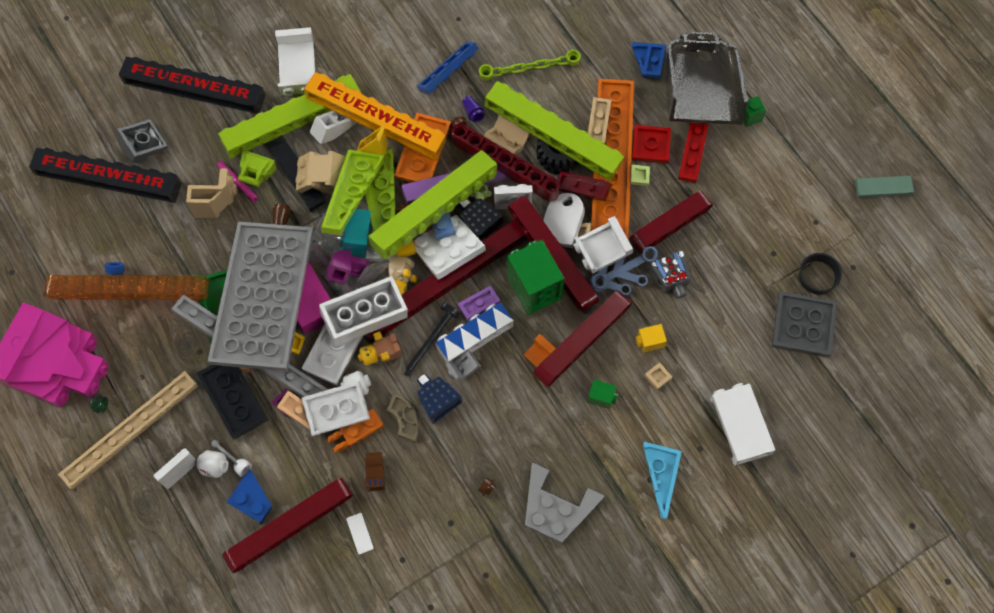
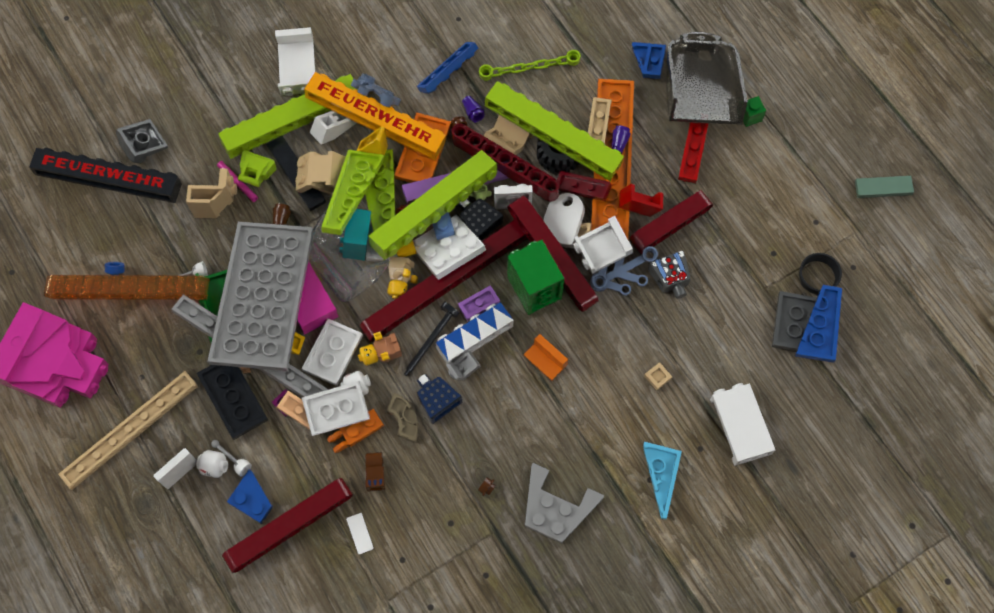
clear green plate [90,394,108,414] -> none
black brick [119,56,266,114] -> none
white brick [319,276,408,346] -> none
magenta brick [327,250,369,284] -> none
dark red beam [532,291,632,388] -> none
green brick [587,379,618,409] -> none
yellowish green plate [630,165,650,186] -> none
red plate [632,125,671,164] -> none
yellow brick [635,324,667,353] -> none
none -> white hinge [161,261,208,285]
none -> sand blue plant [351,73,401,107]
none -> dark purple cone [612,125,631,154]
none -> red panel [619,183,663,217]
none -> blue wing [795,285,842,363]

